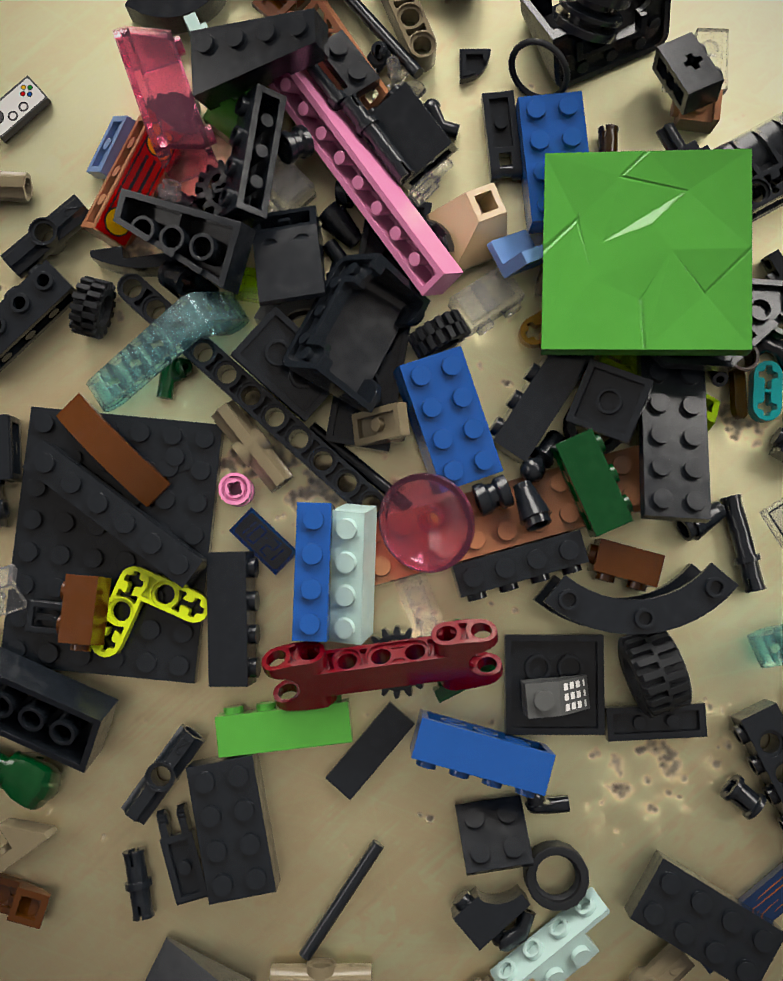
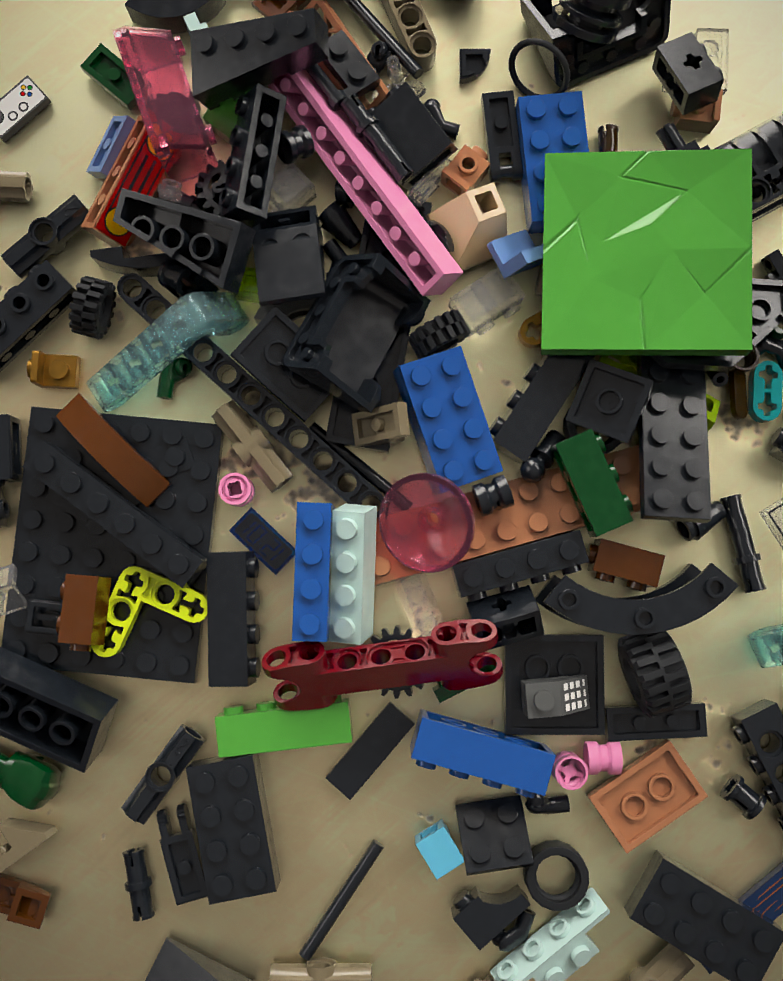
black cone [513,480,552,532] -> none
none -> pearl gold bracket [27,350,81,389]
none -> dark green plate [80,43,151,111]
none -> medium azure panel [415,819,464,879]
none -> nougat brick [440,144,490,196]
none -> black brick [466,585,544,650]
none -> bright pink wheel [551,750,588,790]
none -> bright pink wheel [583,741,623,775]
none -> nougat plate [587,739,708,854]

